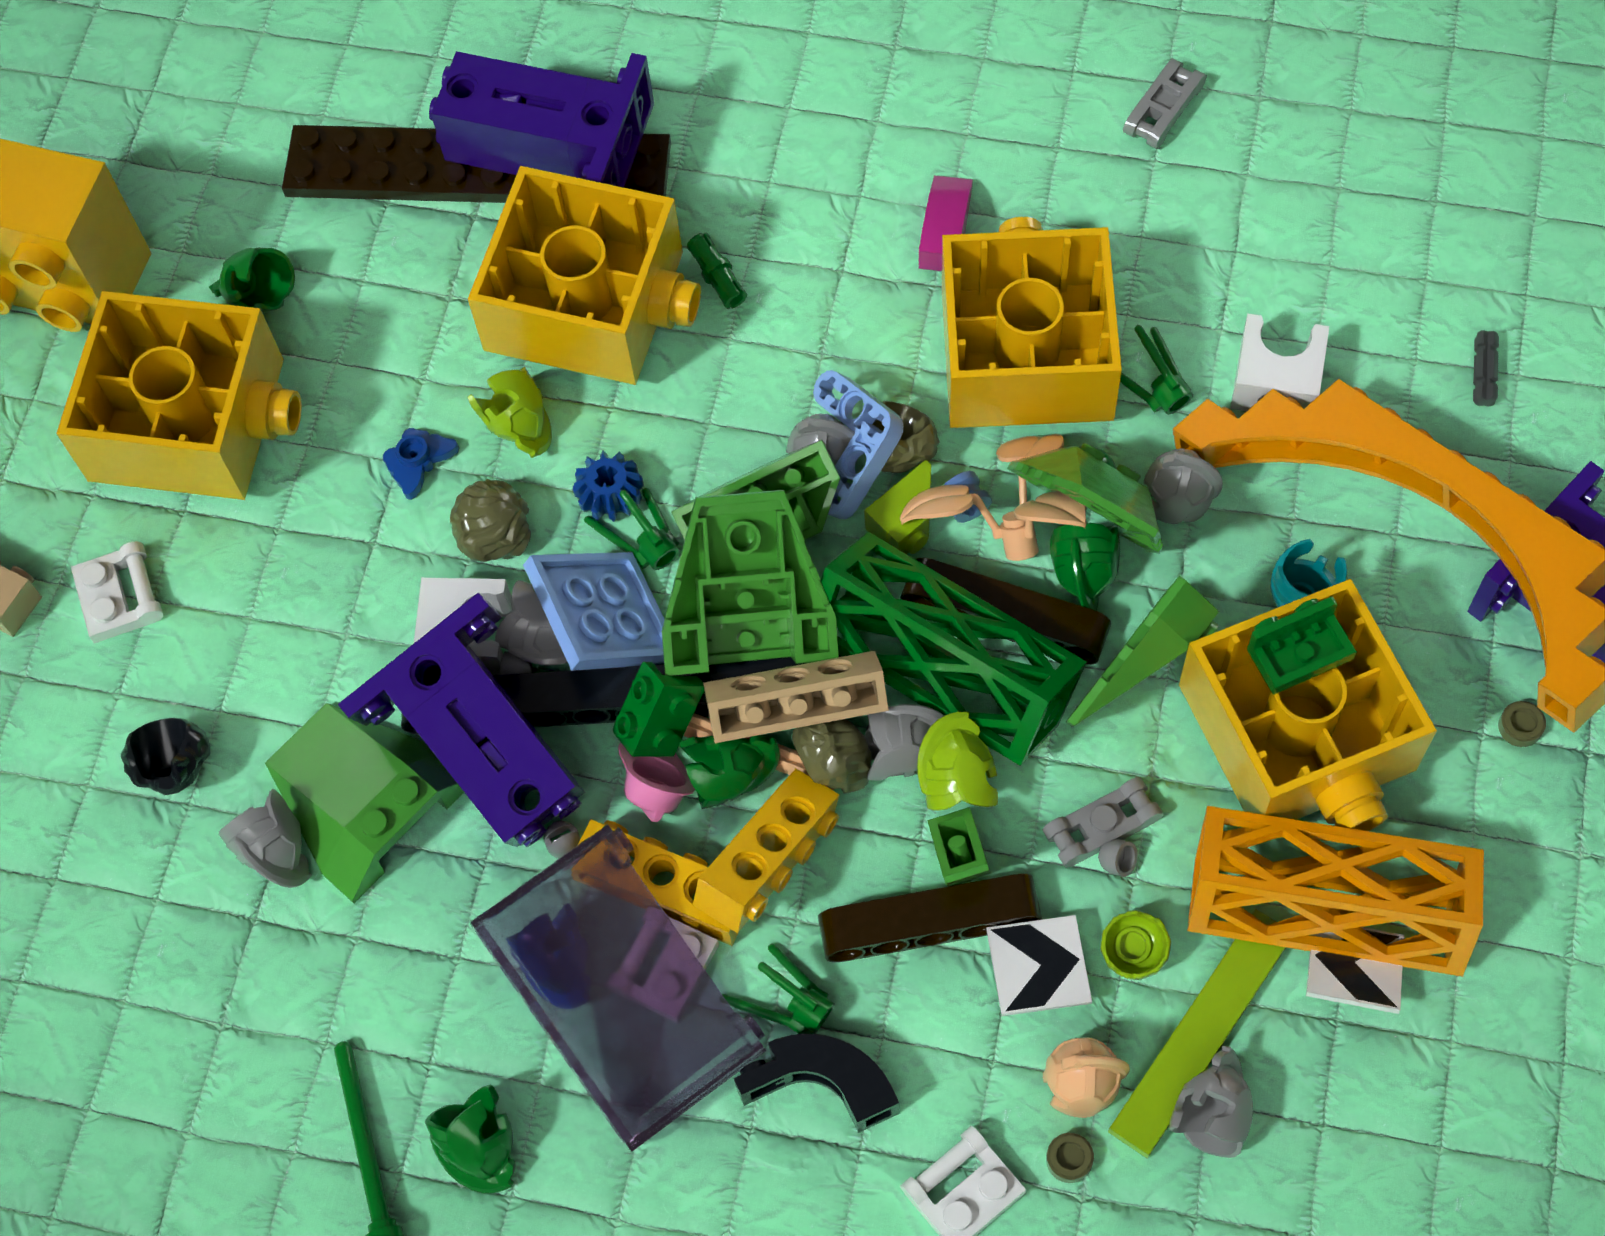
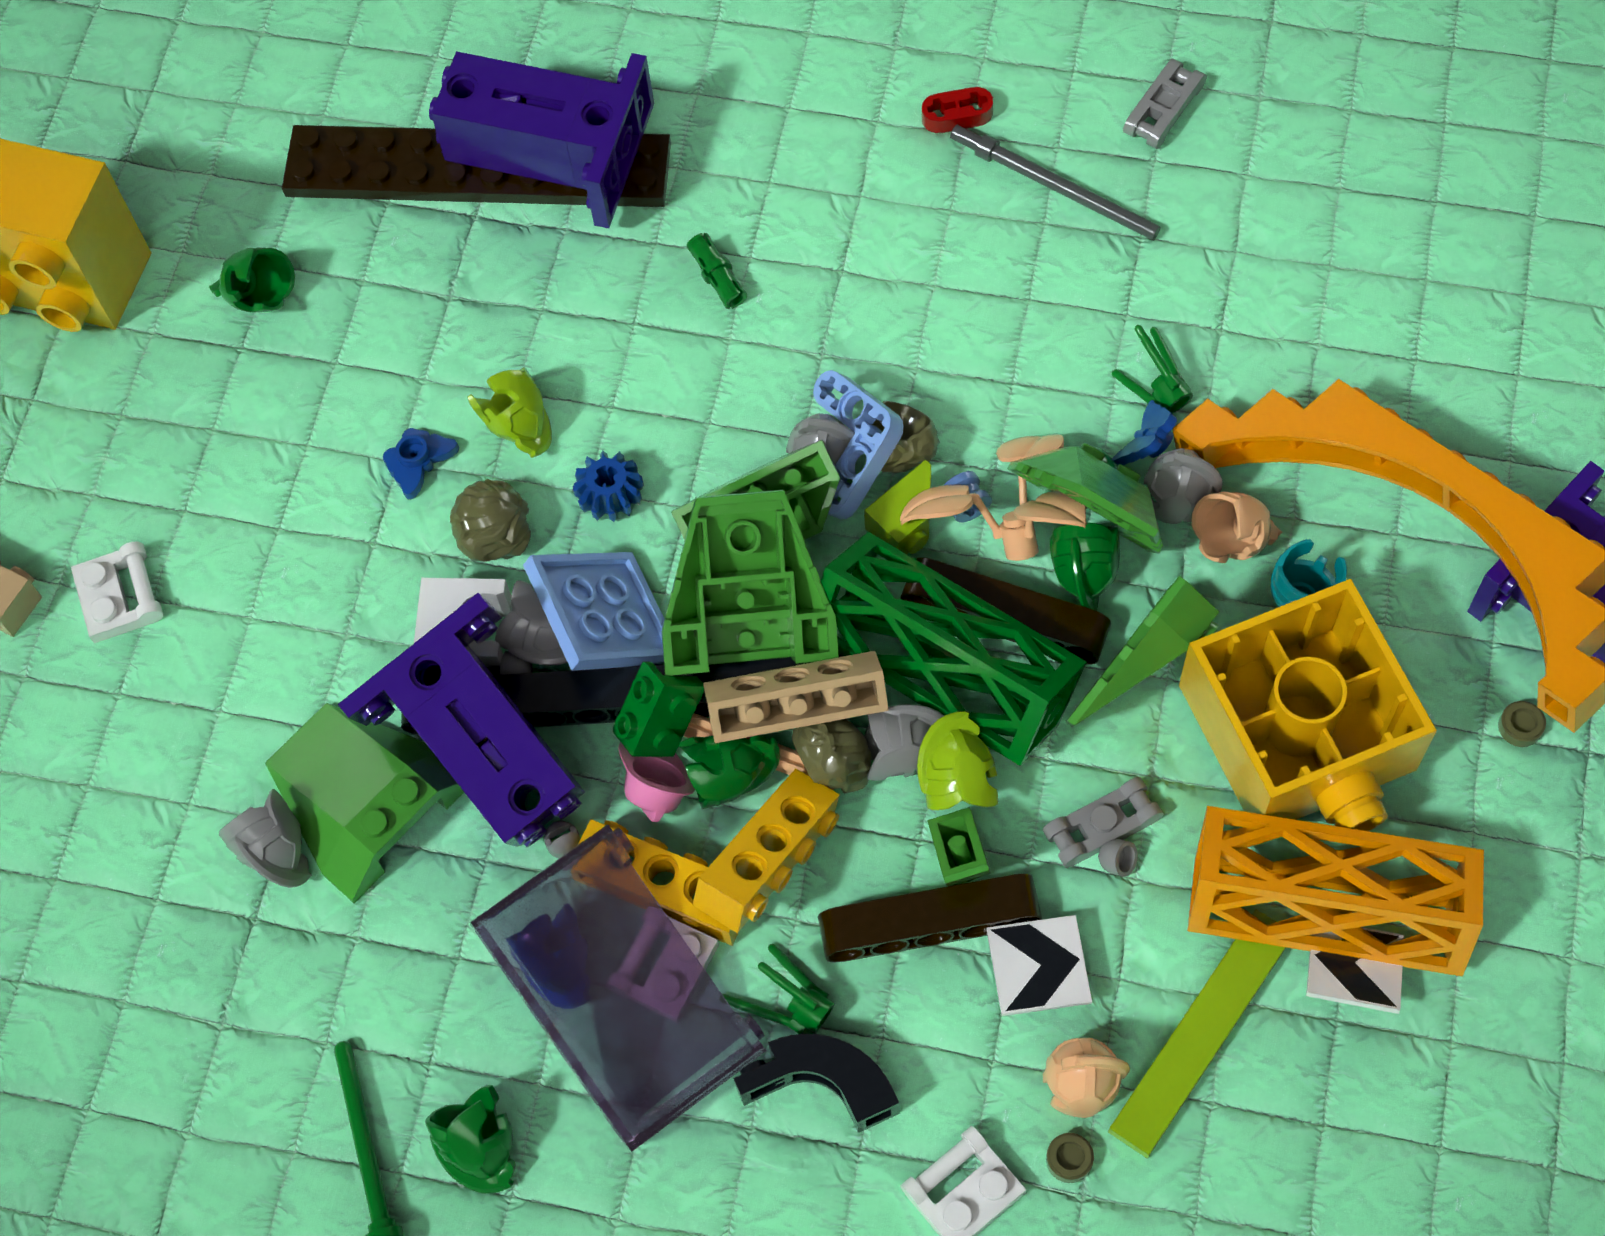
yellow brick [56,291,302,500] -> none
black hair [121,718,210,795] -> none
yellow brick [468,166,701,385] -> none
green plant [584,488,680,570] -> none
dark pink slope [919,175,973,271] -> none
yellow brick [942,217,1122,428] -> none
lime hair [1101,910,1171,980] -> none
light grey helmet [1169,1046,1253,1158] -> none
white piece [1230,313,1330,411] -> none
green bracket [1247,596,1357,695] -> none
dark grey axle [1473,330,1499,407] -> none
none -> red beam [922,87,993,133]
none -> dark grey bar [950,124,1161,241]
none -> blue animal [1112,400,1177,465]
none -> light nougat helmet [1191,492,1282,563]

